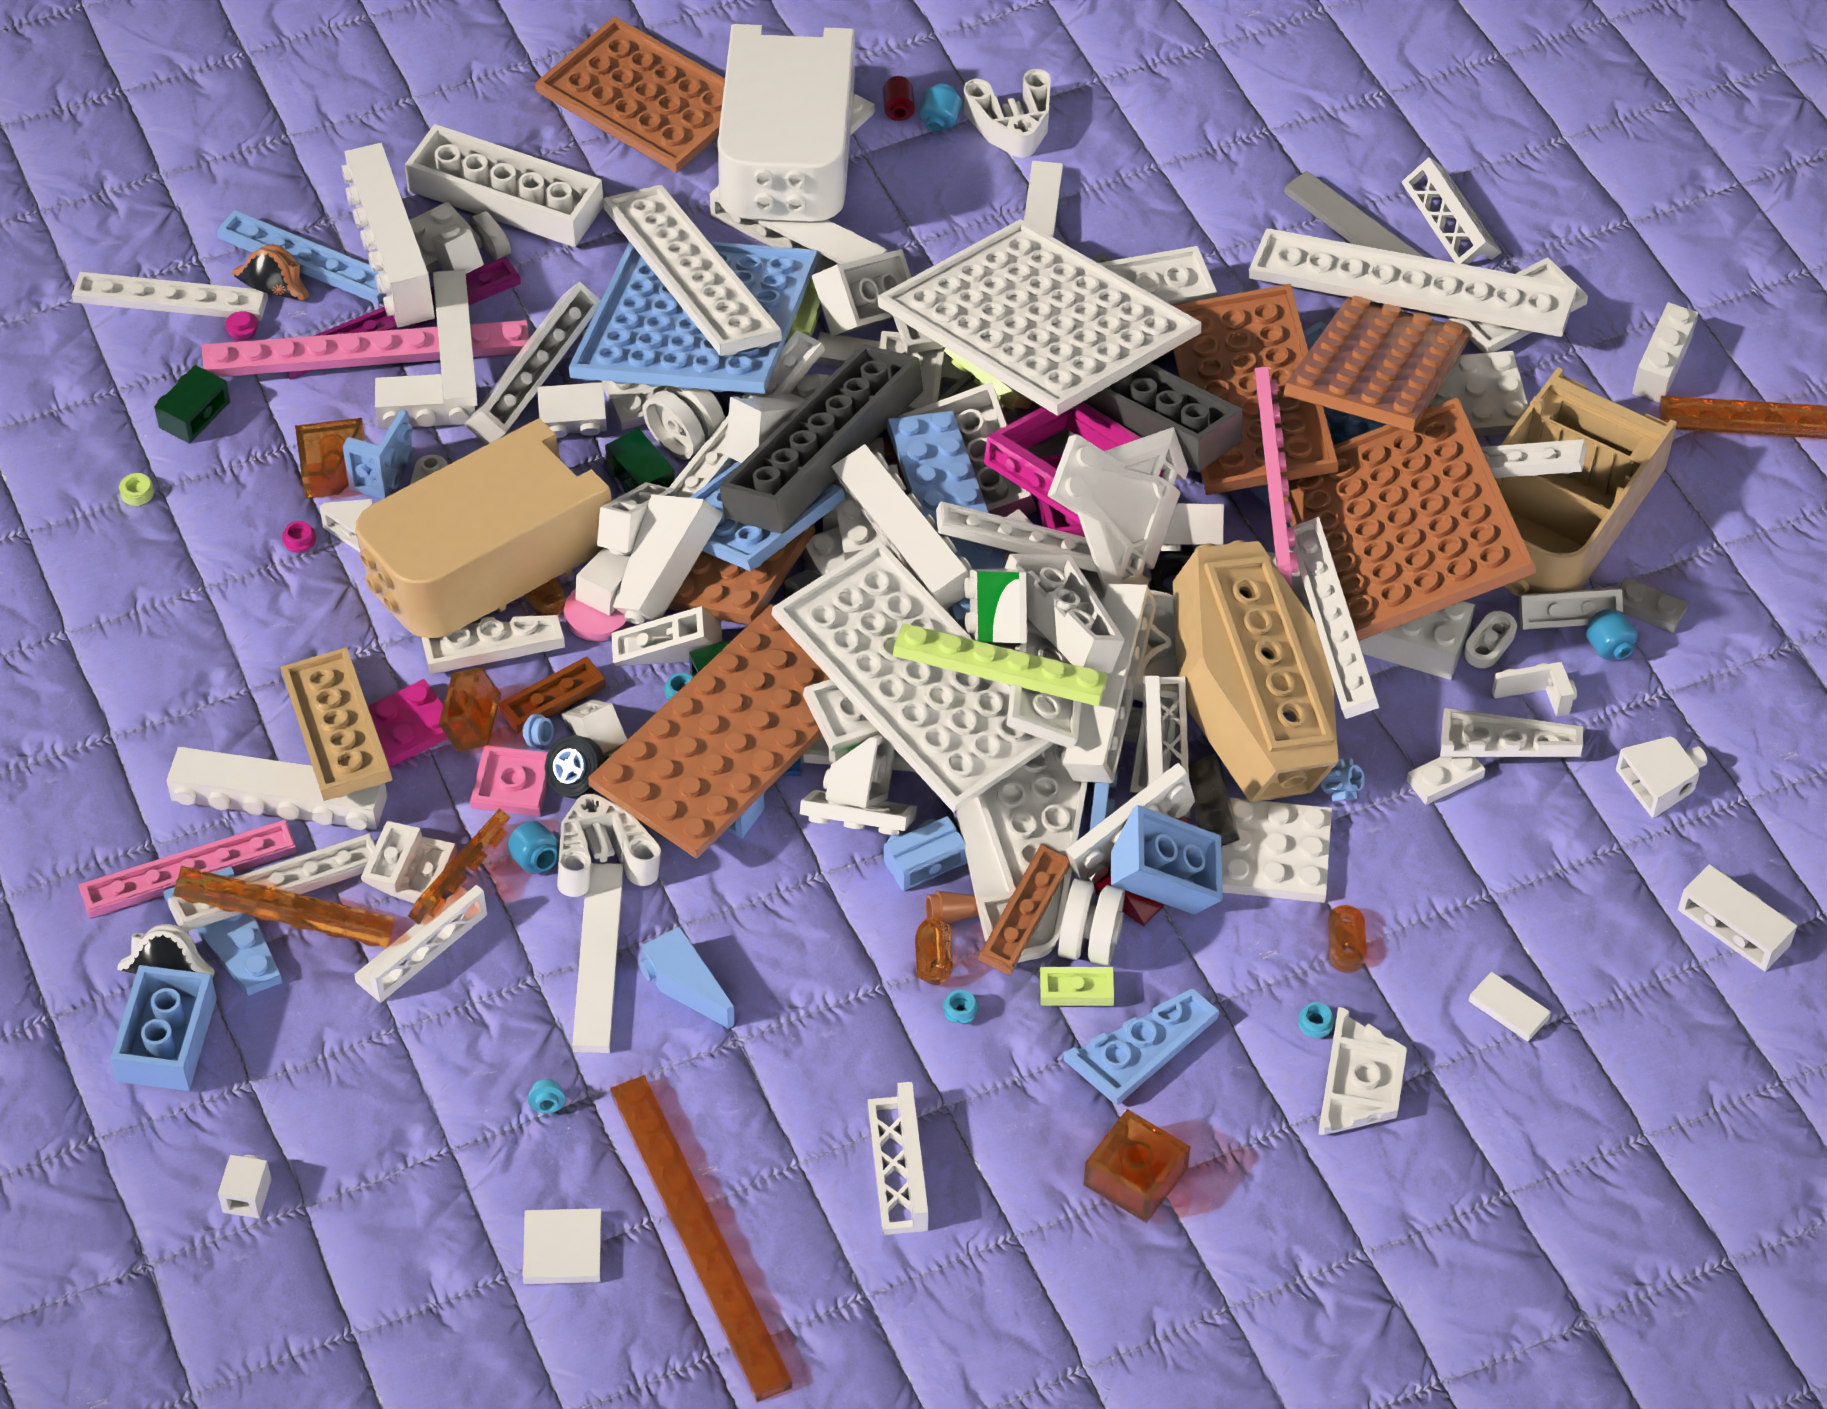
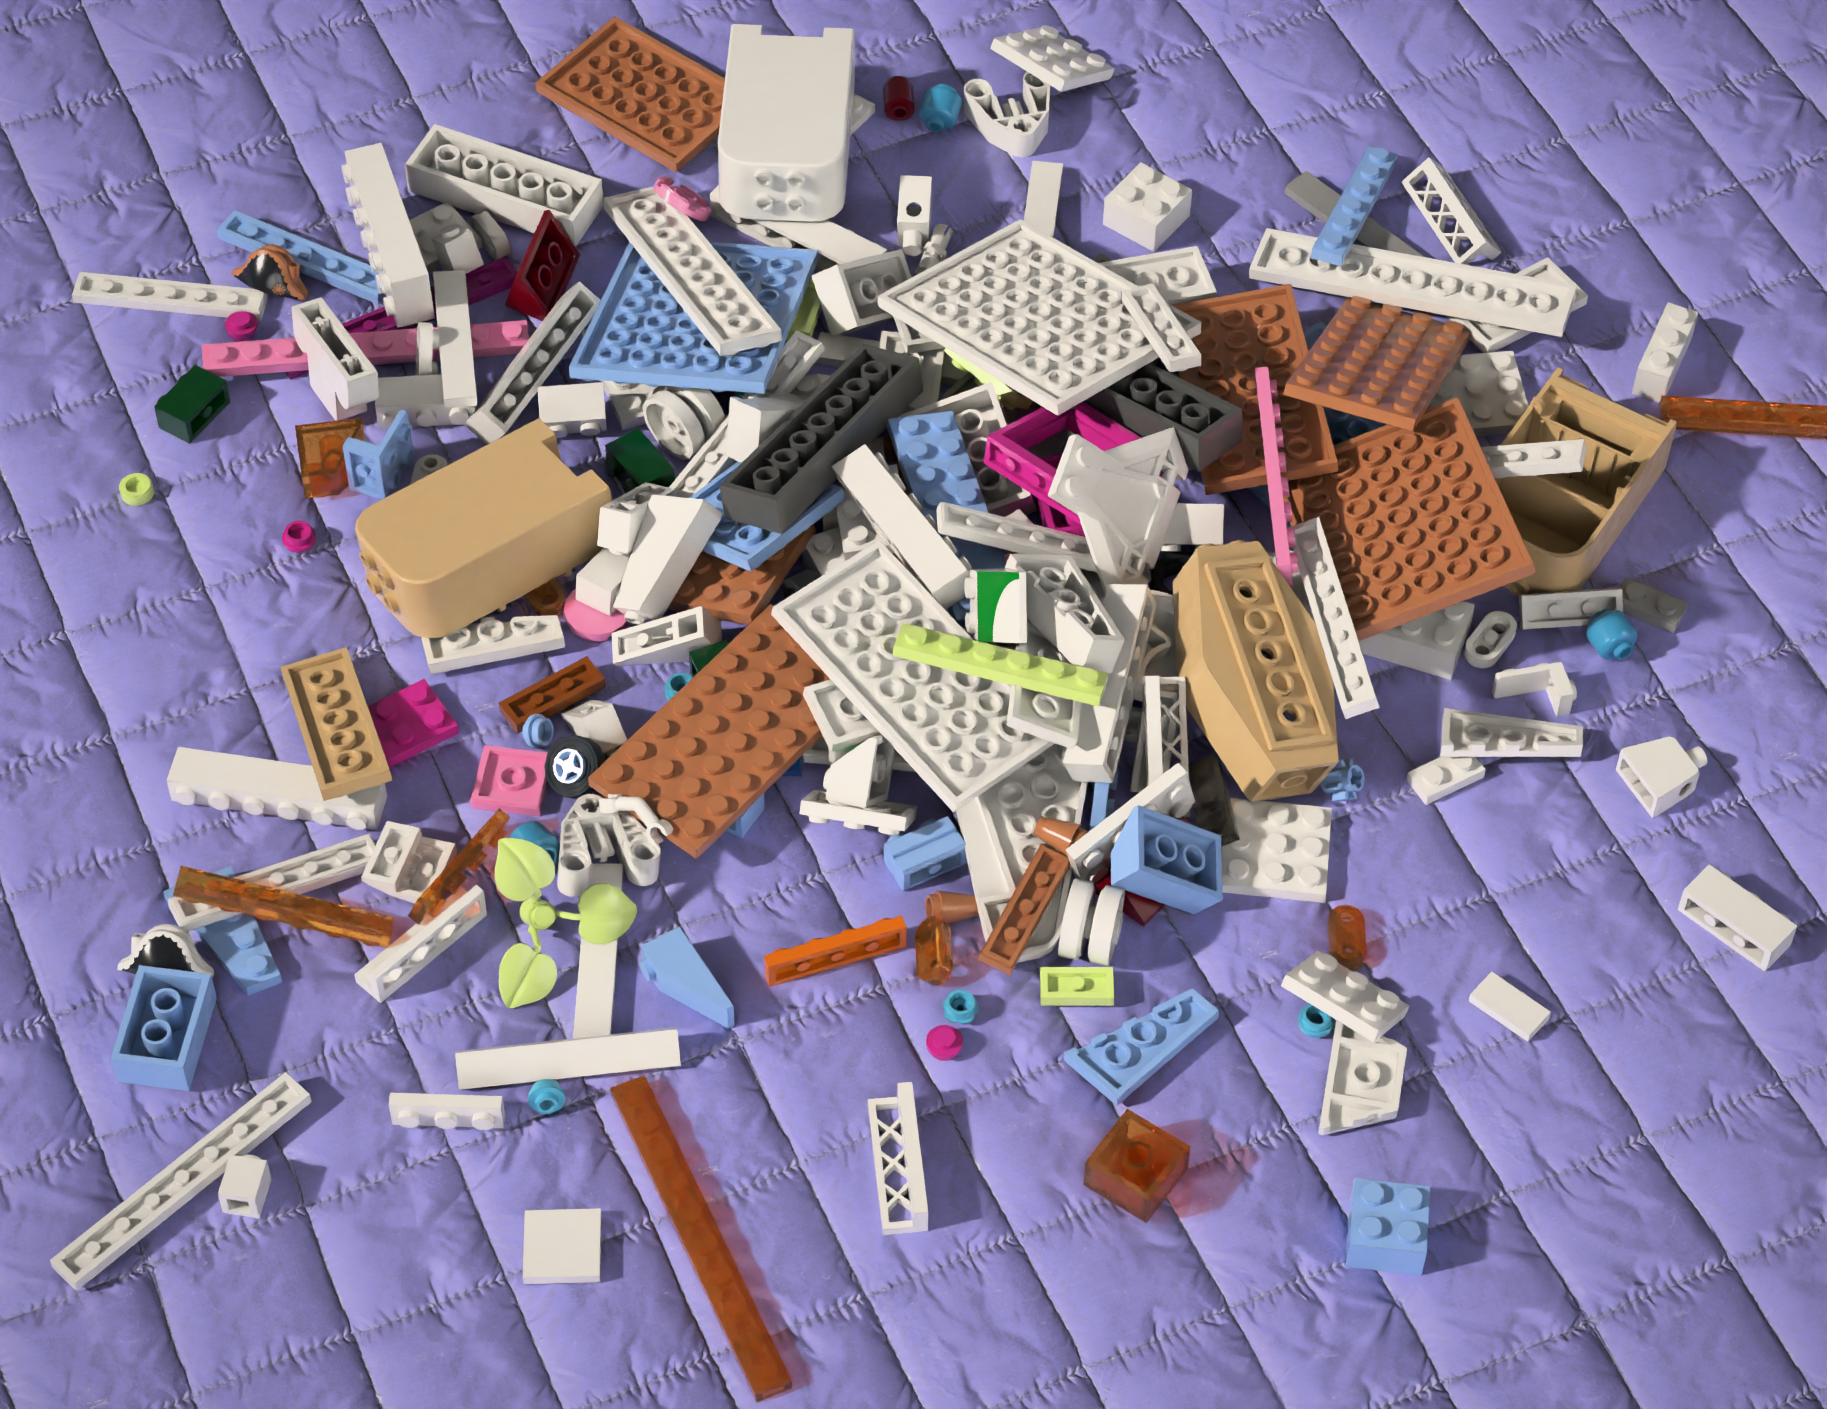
bright pink tile [78,819,297,919] -> none
white slope [320,499,373,552] -> none
clear orange brick [438,667,502,752] -> none
none -> white plate [50,1072,312,1291]
none -> white brick [291,297,379,421]
none -> white plate [388,1093,505,1130]
none -> white plate [415,322,439,376]
none -> white tile [455,1027,681,1090]
none -> yellowish green plant [495,838,637,1008]
none -> dark red slope [505,210,580,321]
none -> white arm [599,794,673,845]
none -> bright pink tile [653,176,712,222]
none -> orange plate [764,916,907,987]
none -> white torso [897,175,932,256]
none -> white pin [915,224,953,275]
none -> dark pink plate [926,1025,963,1061]
none -> white plate [990,25,1115,92]
none -> nougat cone [1034,816,1089,857]
none -> white brick [1103,162,1192,252]
none -> white plate [1122,283,1201,373]
none -> white plate [1281,951,1409,1042]
none -> light blue plate [1311,146,1398,266]
none -> light blue brick [1345,1178,1430,1276]

